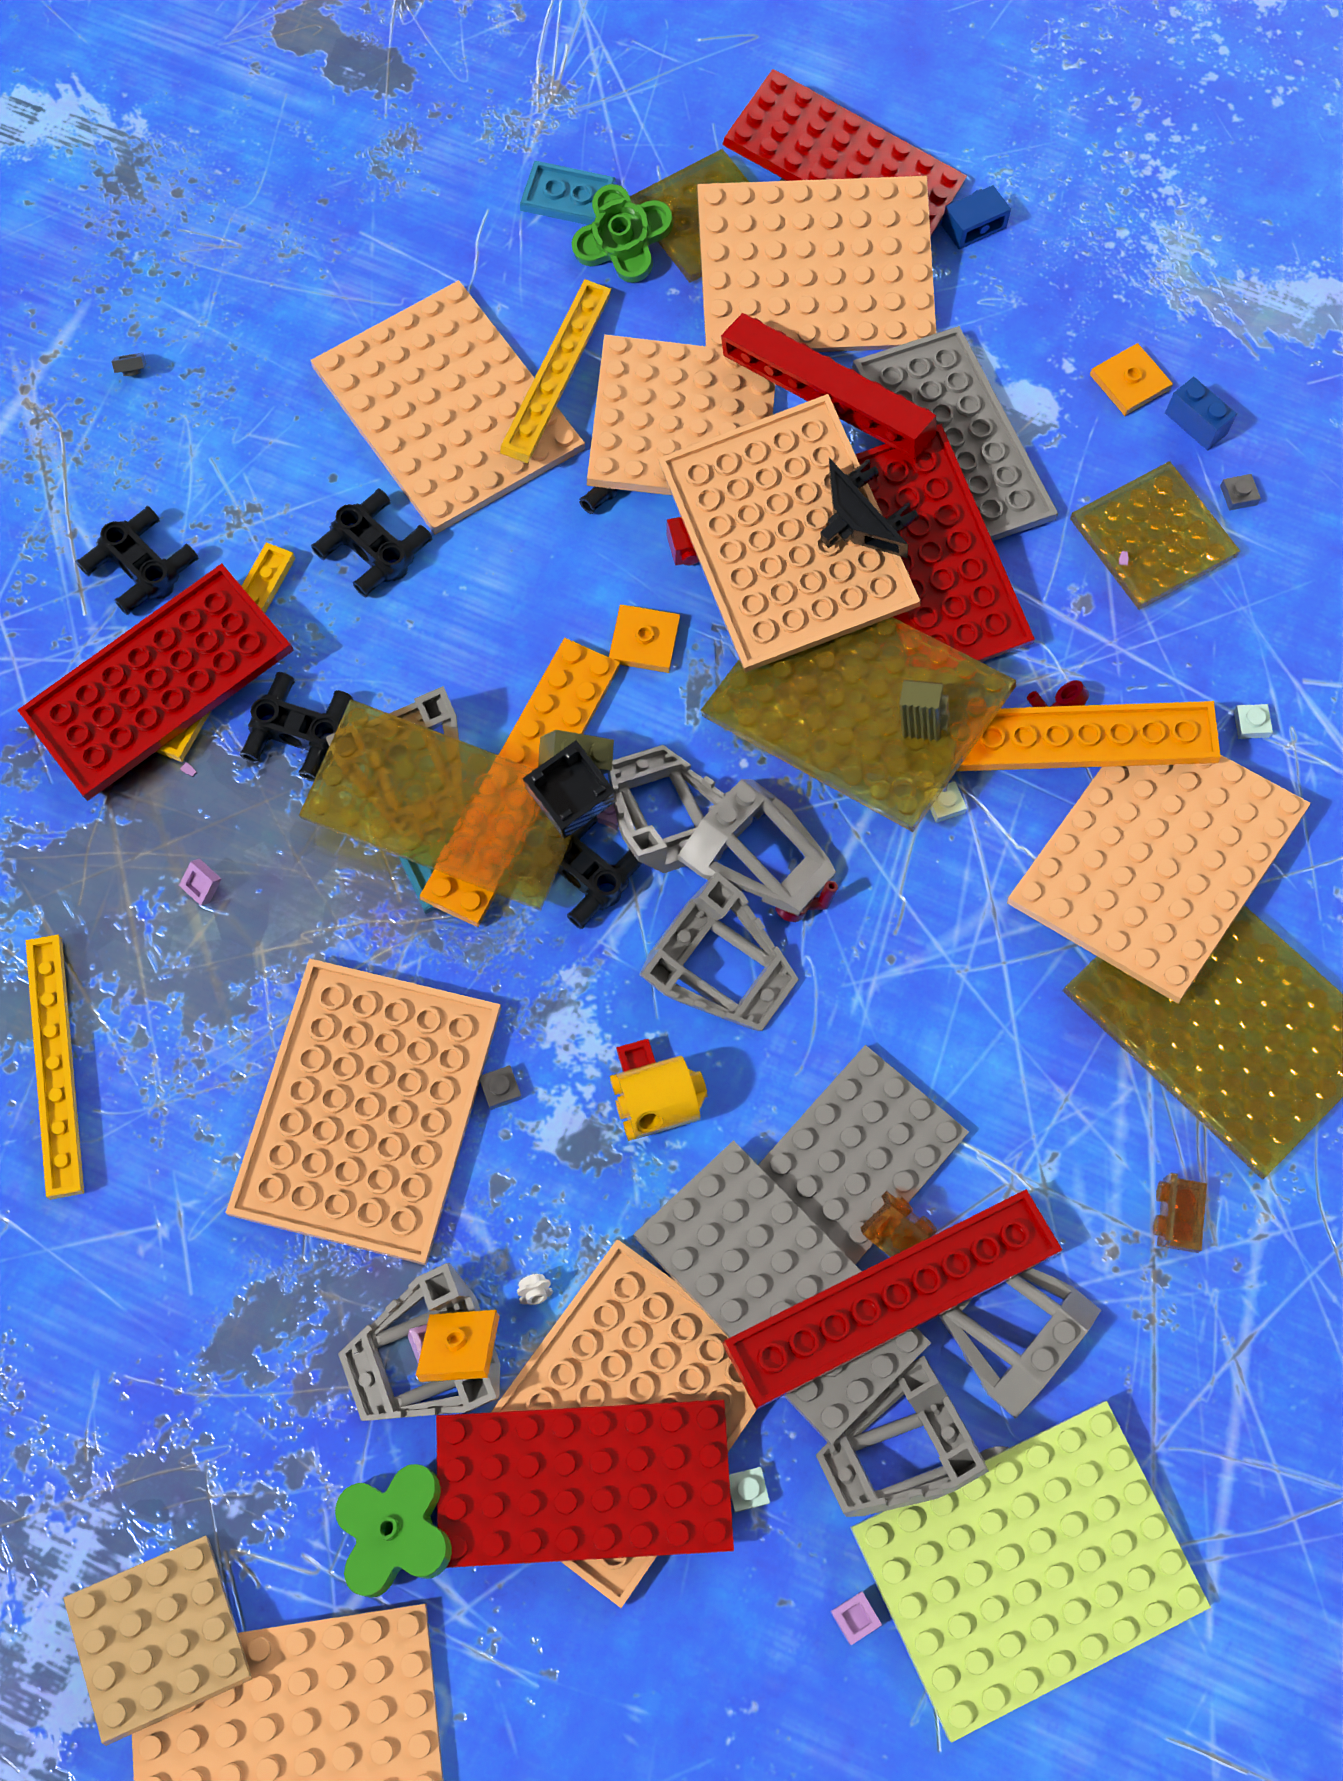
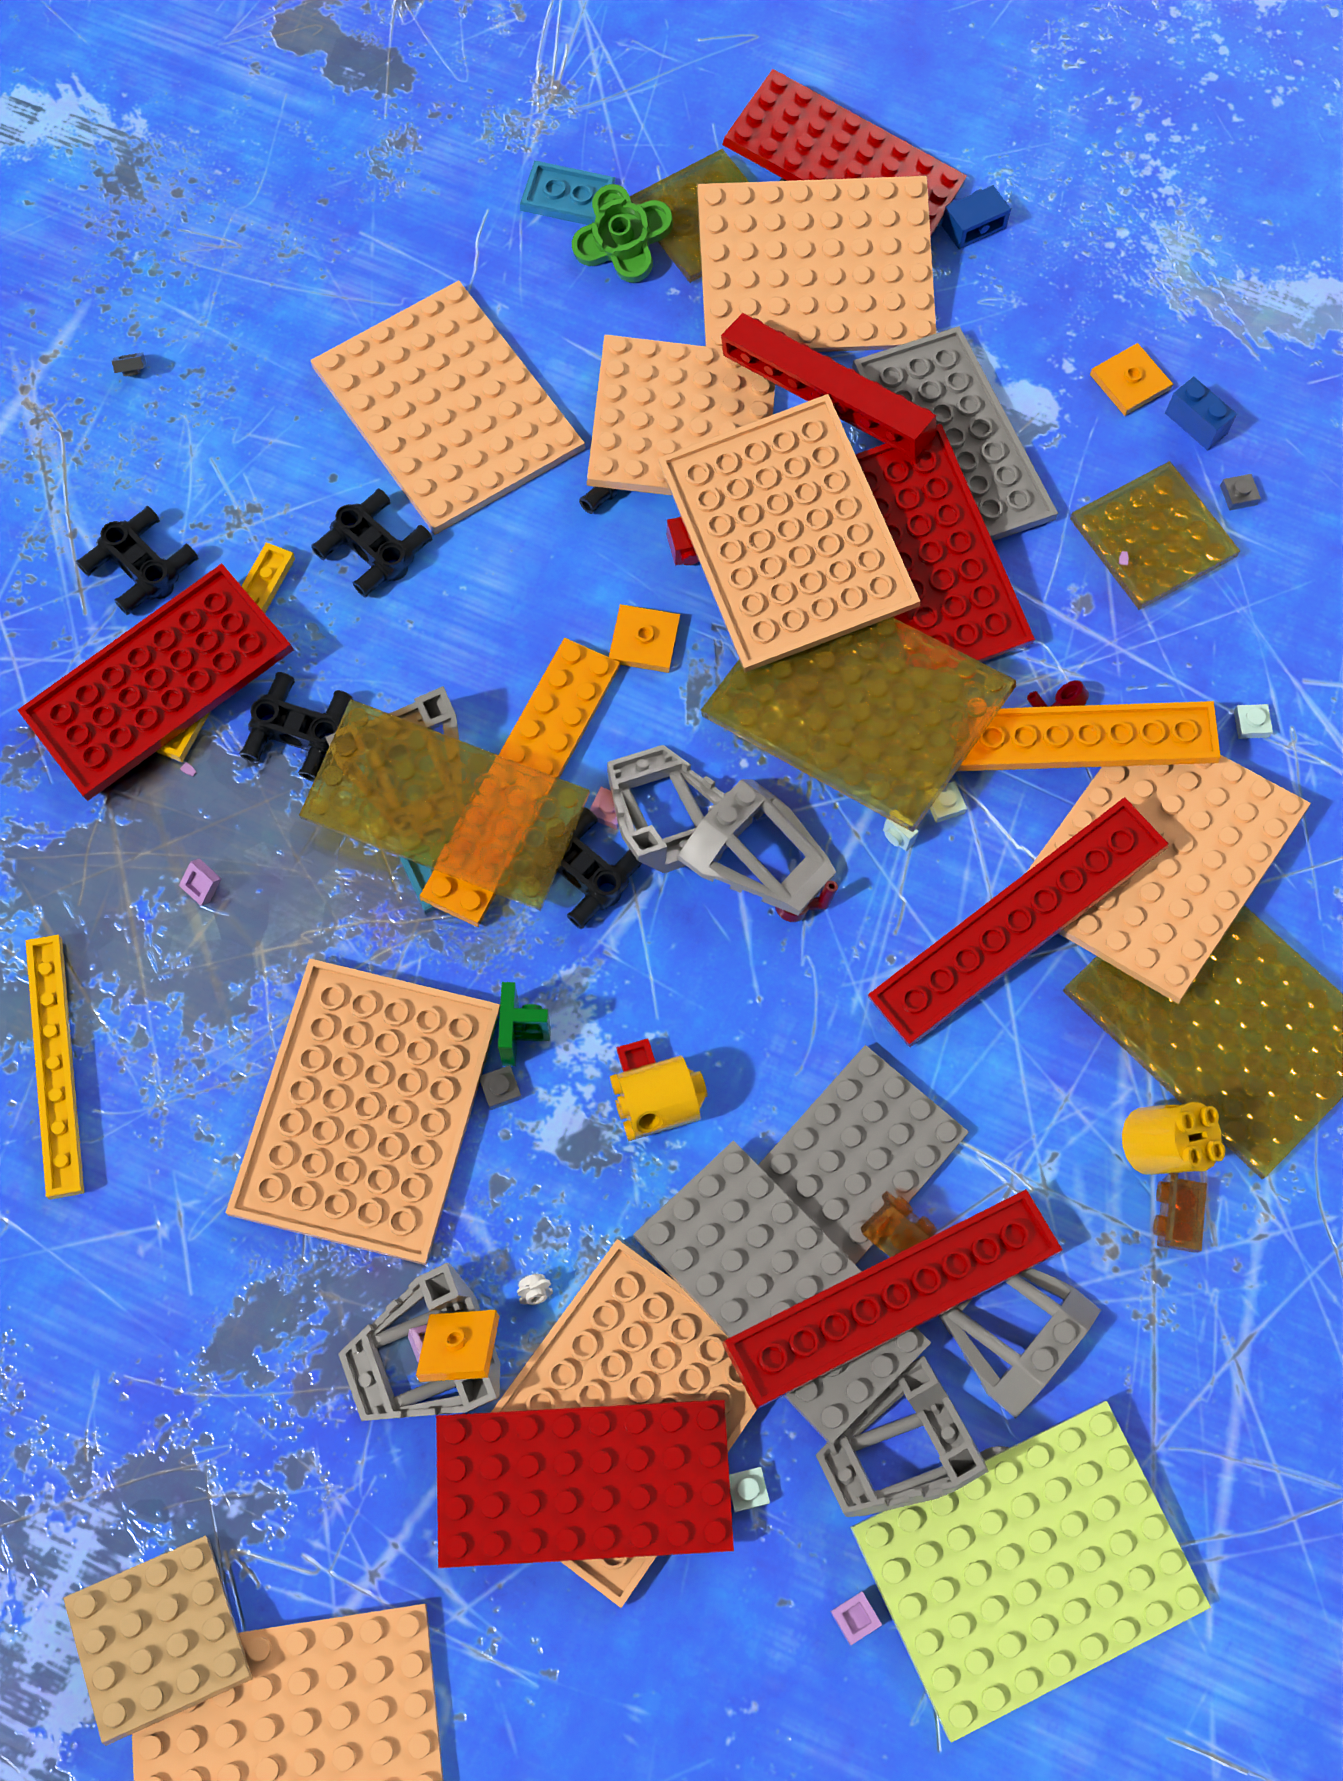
bright green plant [335,1464,452,1598] -> none
yellow plate [500,279,611,464] -> none
black container [523,740,617,839] -> none
olive brick [538,730,614,774] -> none
light grey windscreen [639,872,799,1031] -> none
black connector [820,457,919,558] -> none
olive brick [899,679,950,742] -> none
none -> green bracket [498,982,551,1066]
none -> red plate [868,797,1169,1047]
none -> light aqua plate [883,810,919,851]
none -> yellow cylinder [1122,1102,1225,1175]

